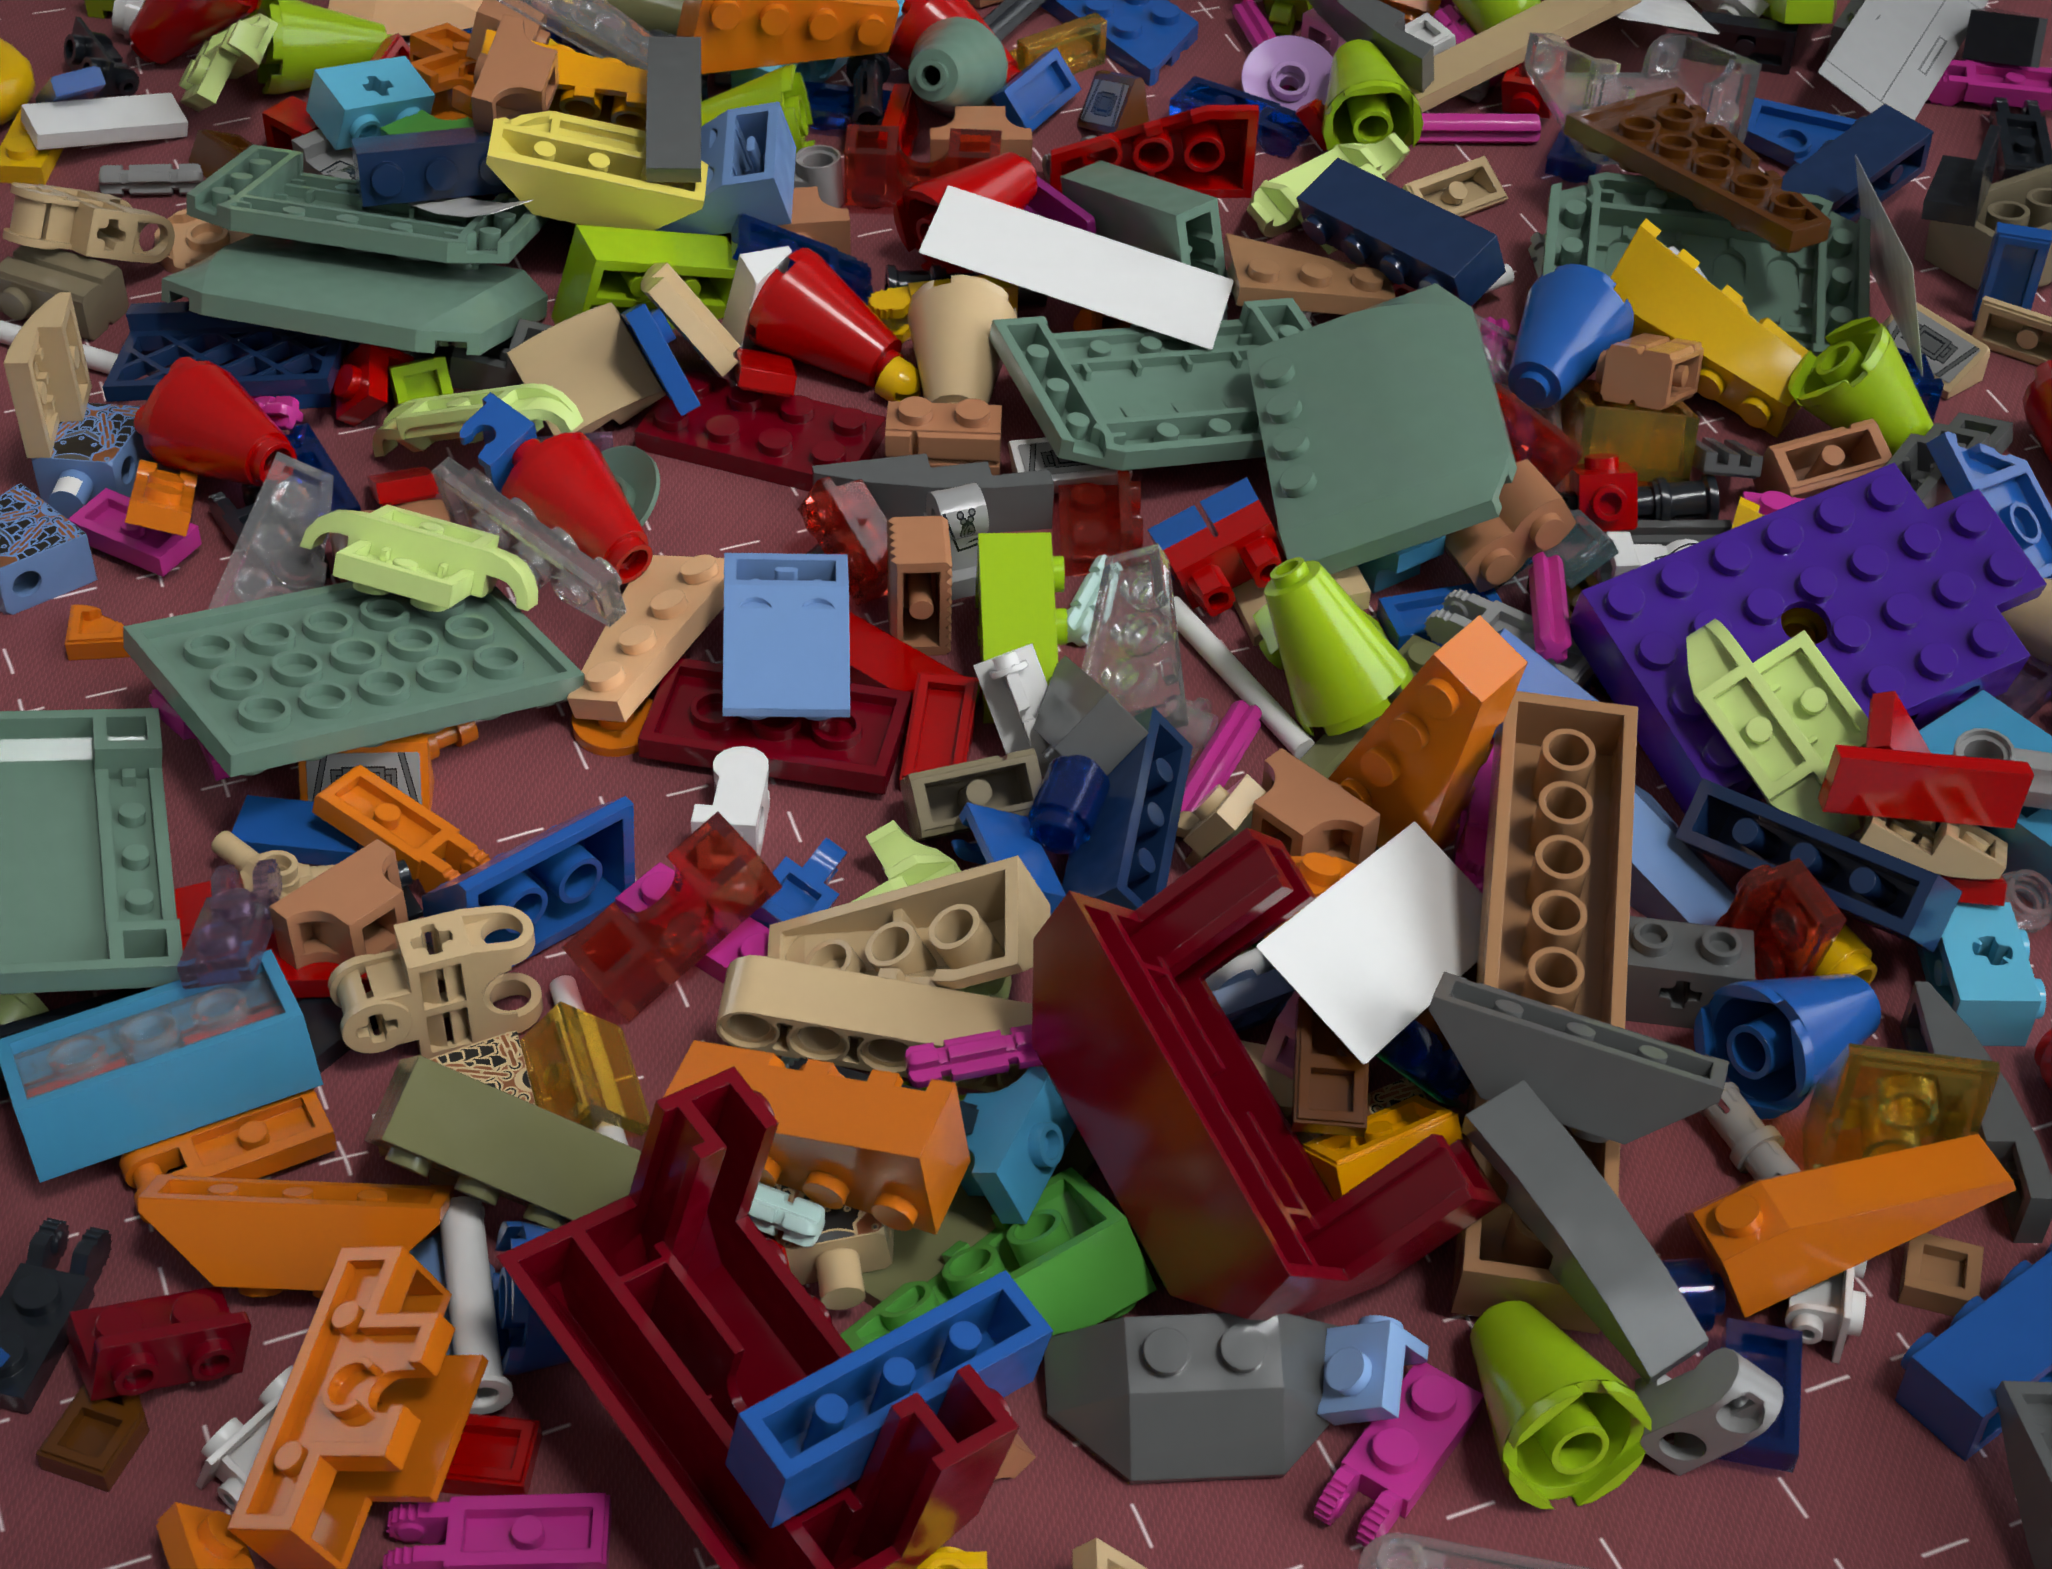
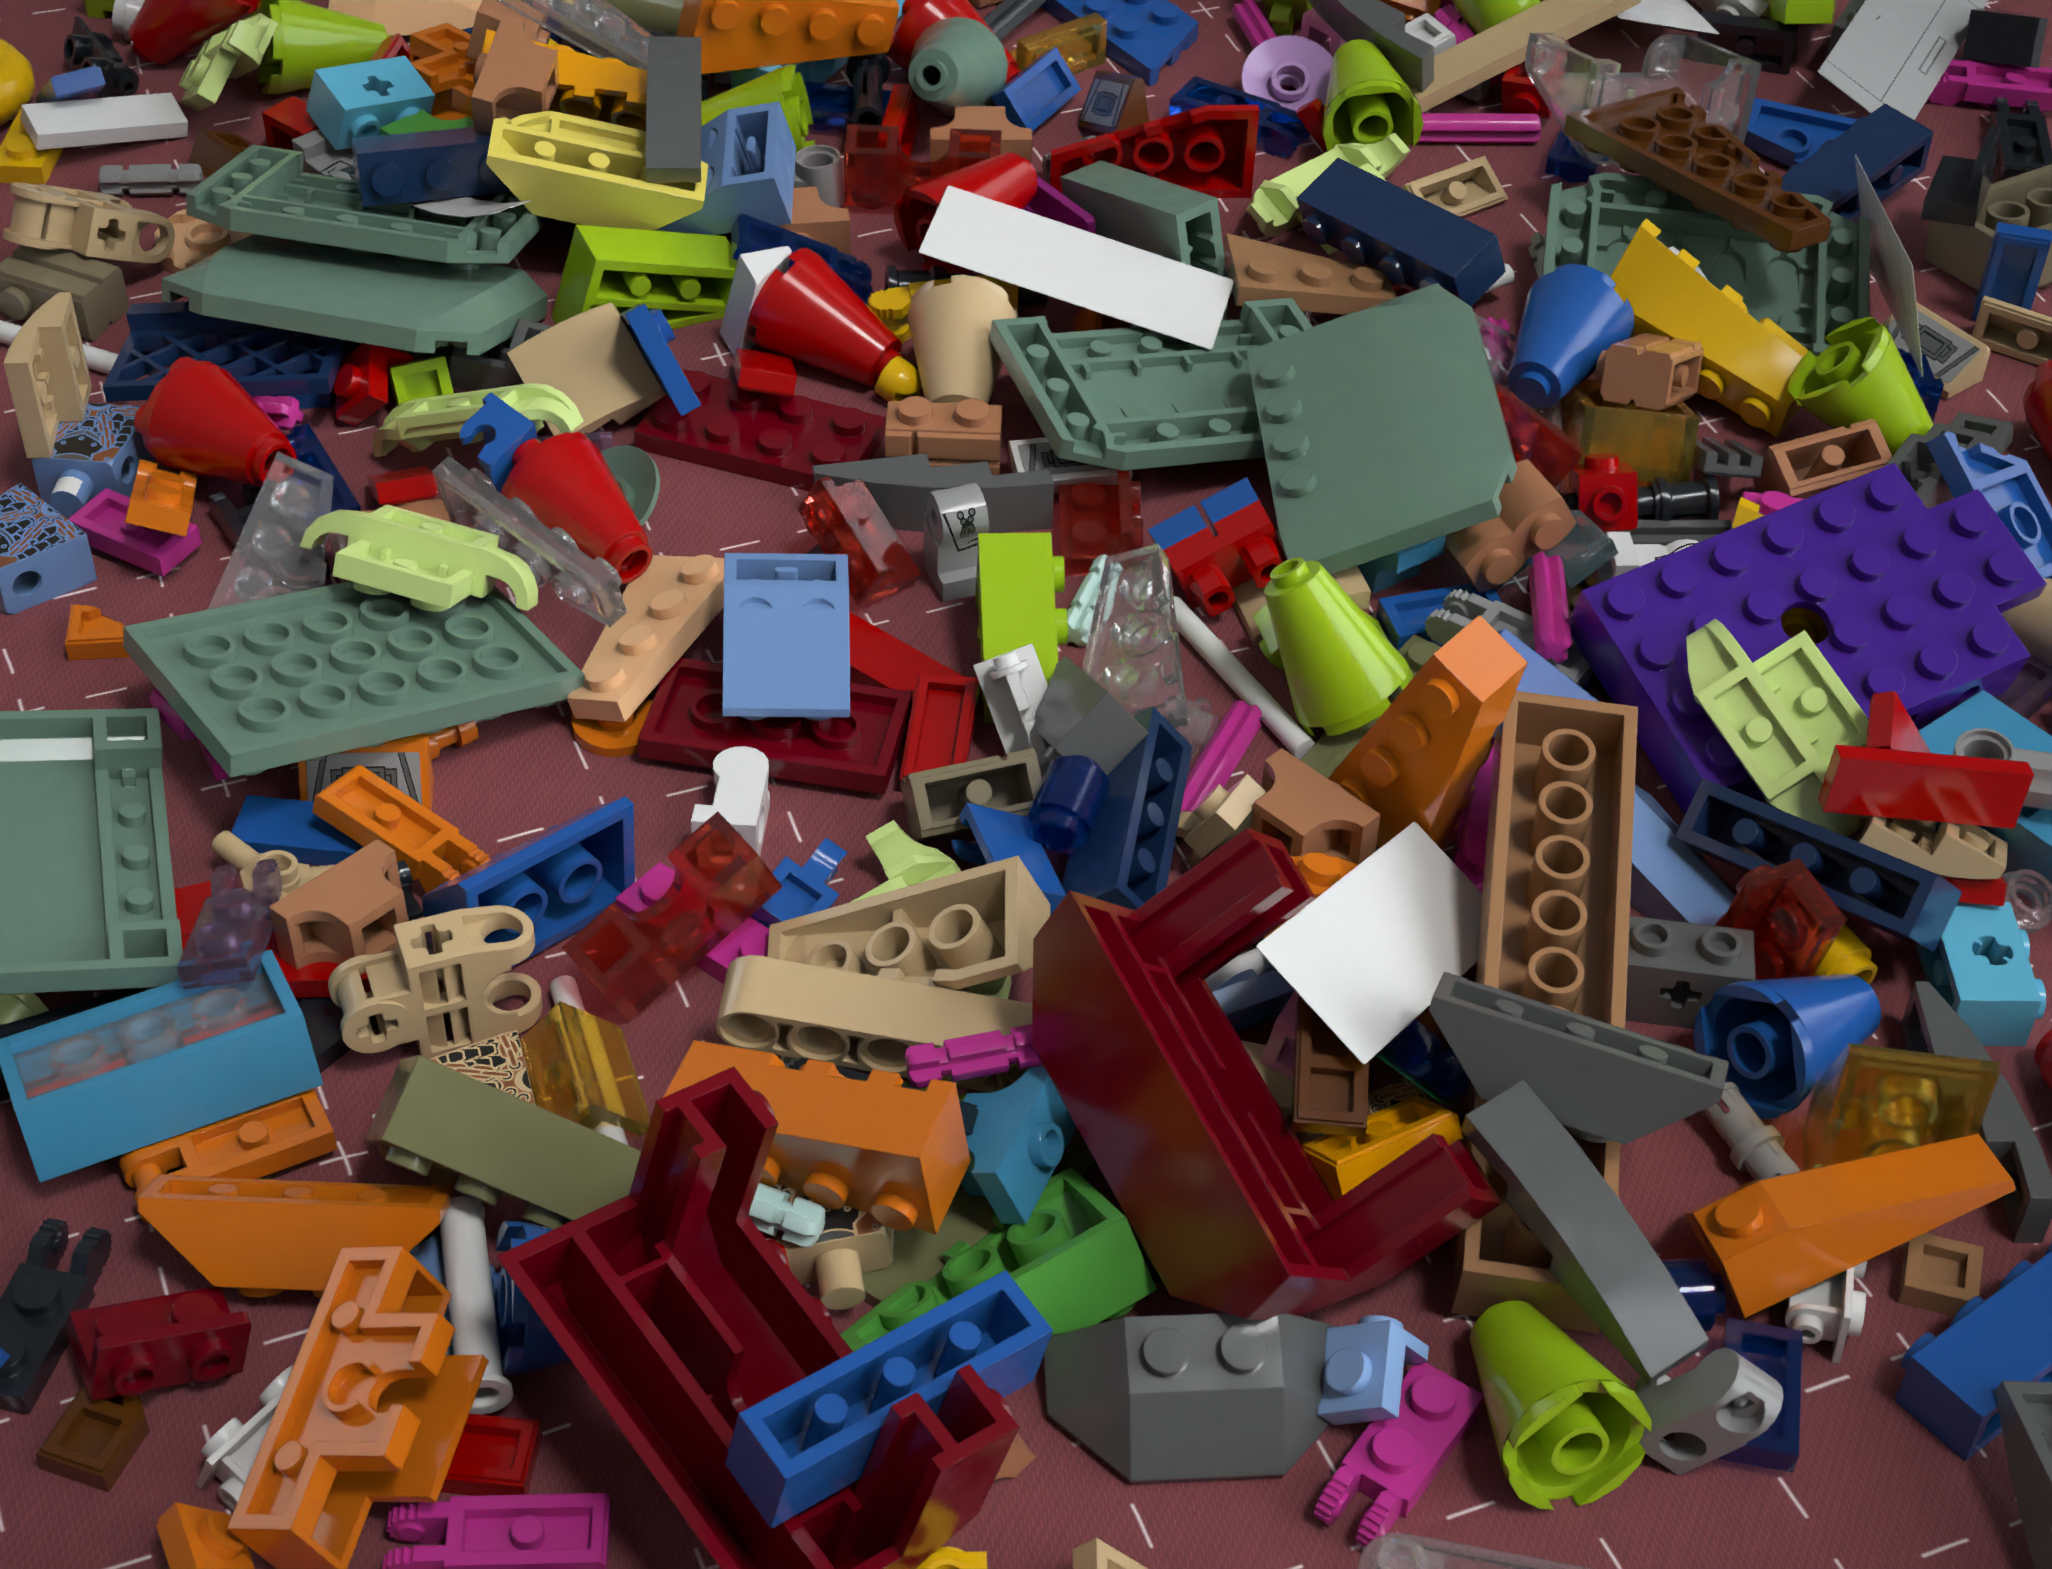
tan slope [640,262,740,377] -> none
nougat brick [887,516,953,656] -> none

